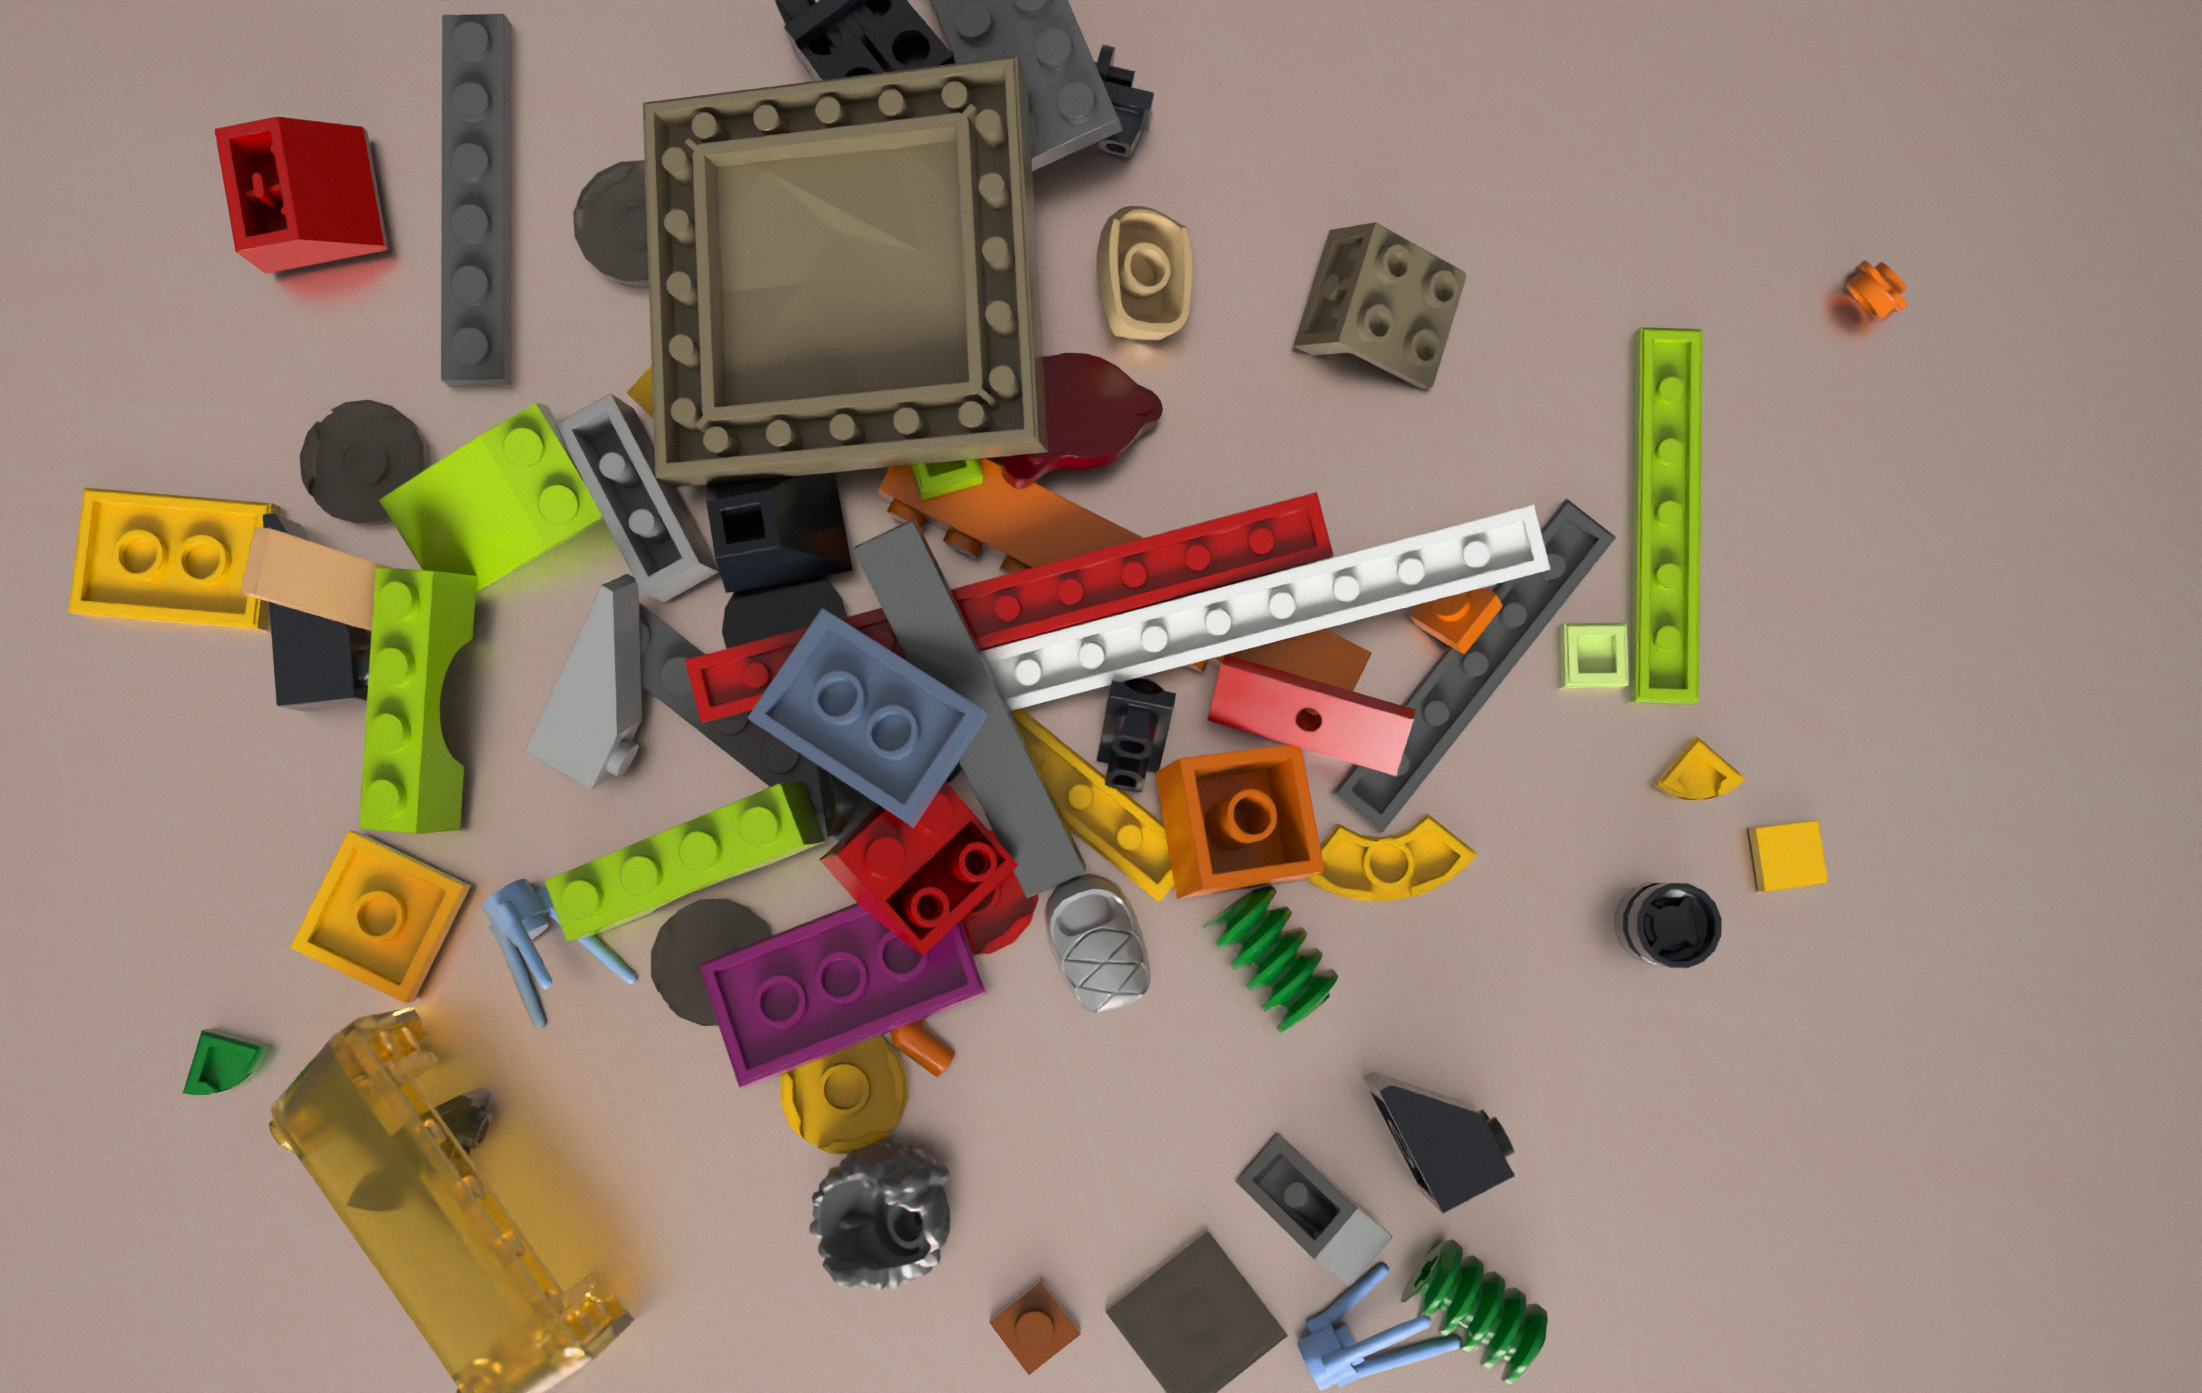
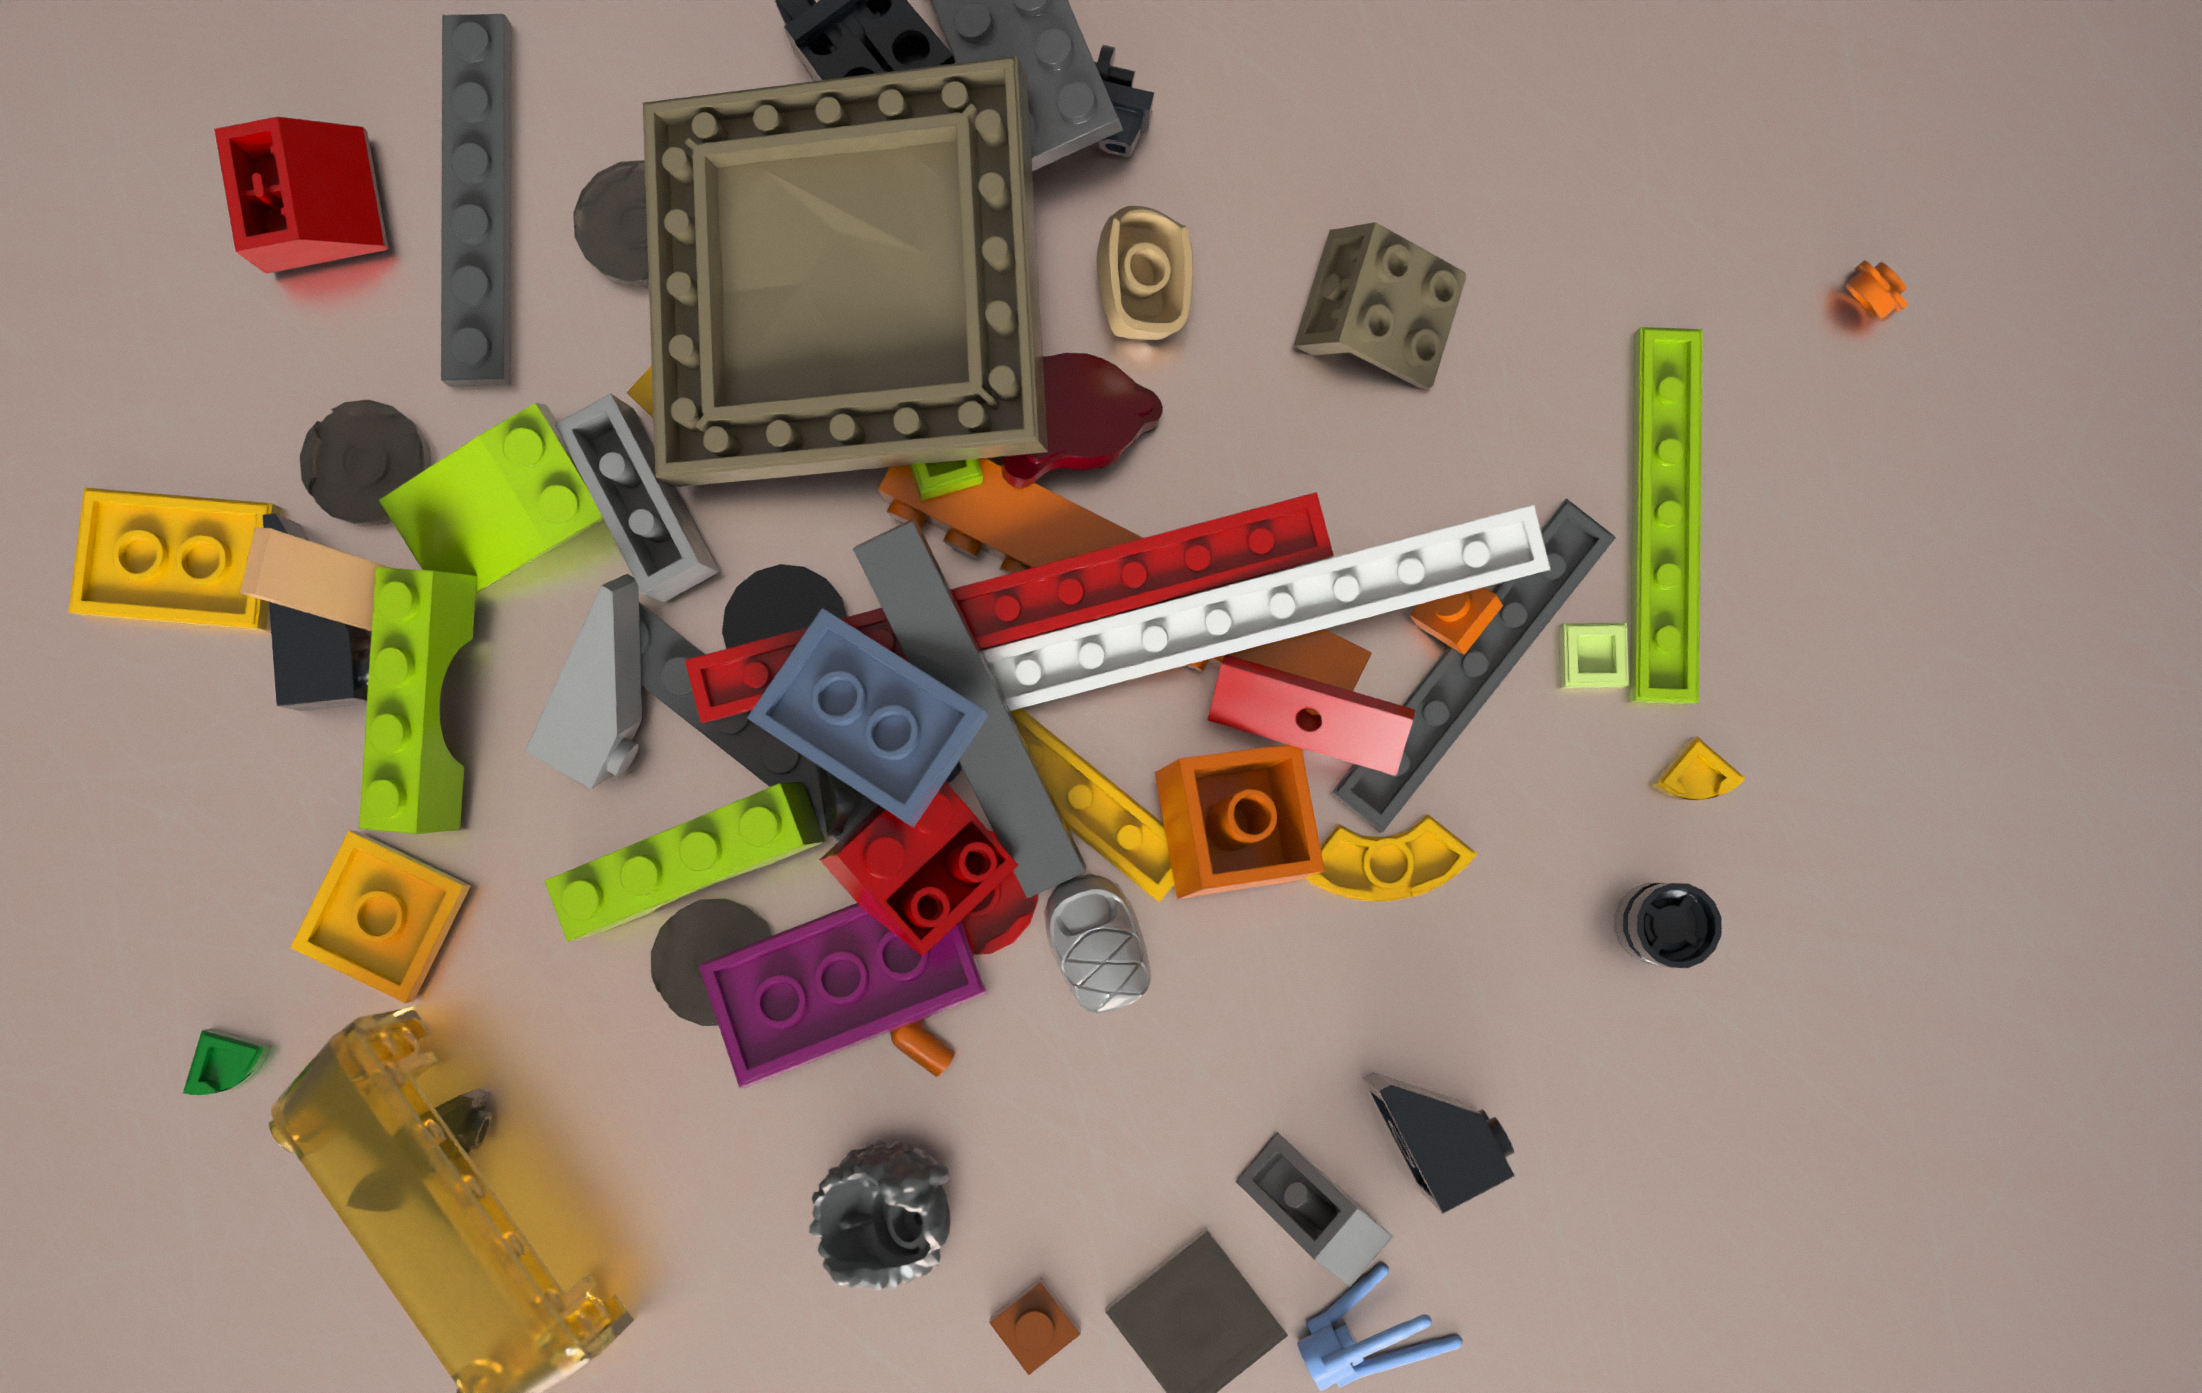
light blue plant [481,879,636,1029] -> none
black slope [706,472,853,593] -> none
yellow tile [780,1035,909,1154] -> none
black hips [1096,678,1176,793] -> none
green piece [1203,885,1338,1033] -> none
green piece [1401,1239,1548,1385] -> none
yellow tile [1749,820,1828,892] -> none

